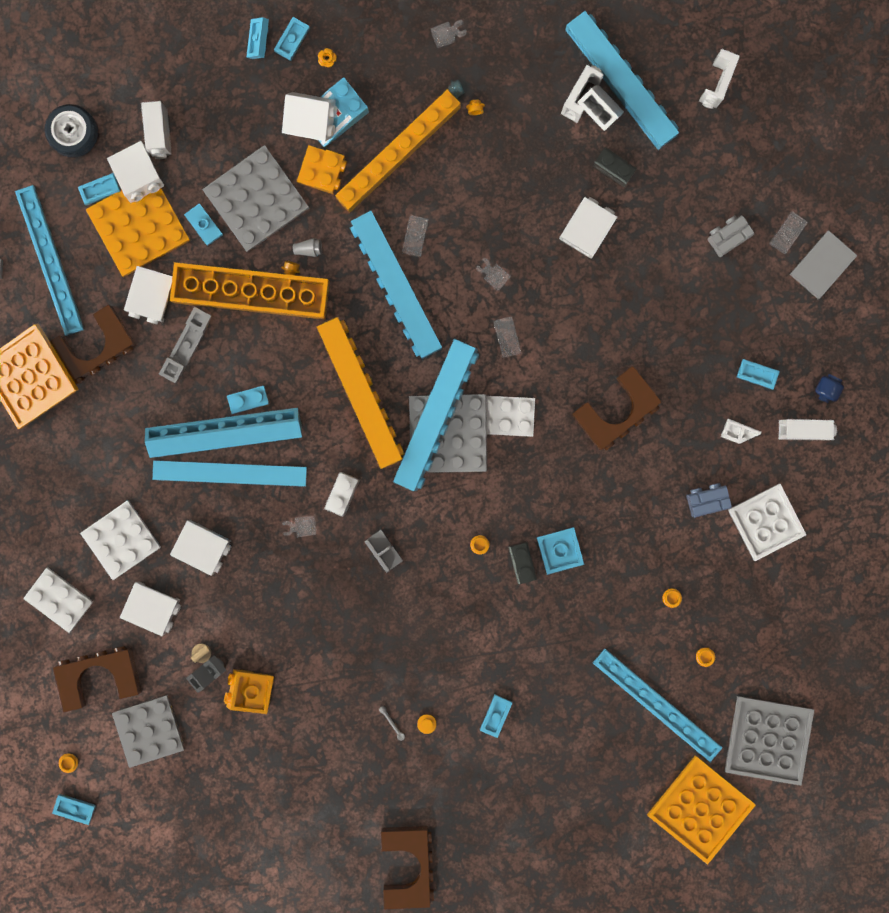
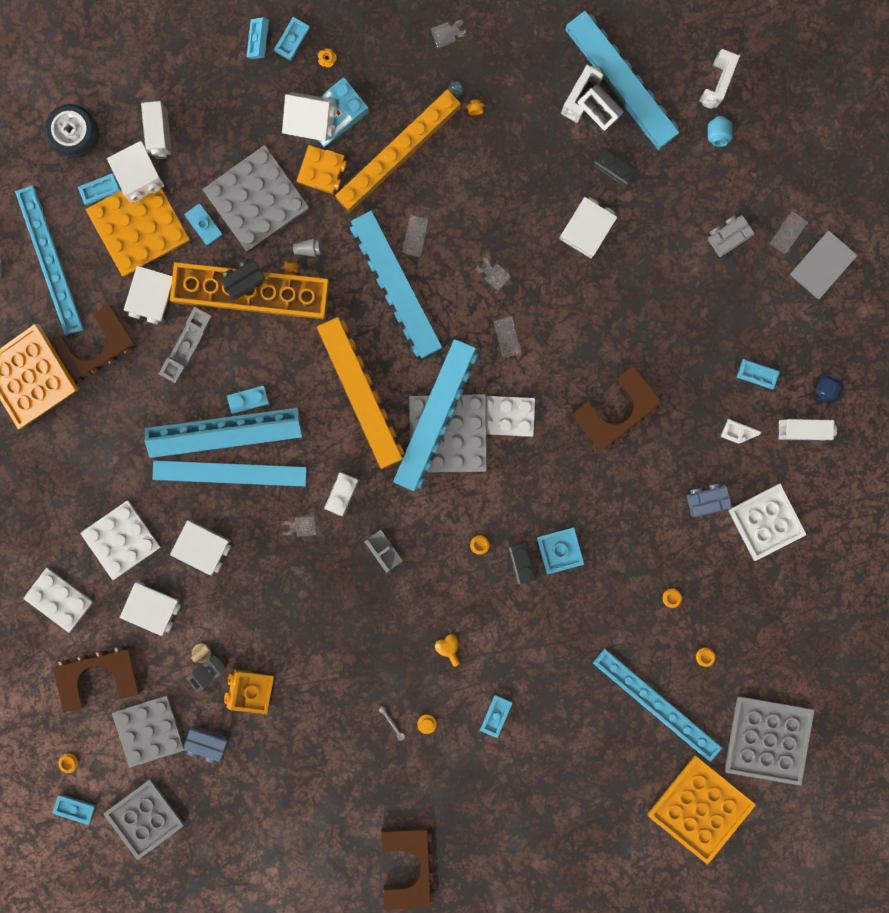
none -> light grey plate [104,778,185,860]
none -> sand blue brick [183,726,229,763]
none -> pearl dark grey brick [220,259,267,301]
none -> light orange rock [435,634,460,667]
none -> medium azure head [708,116,733,147]

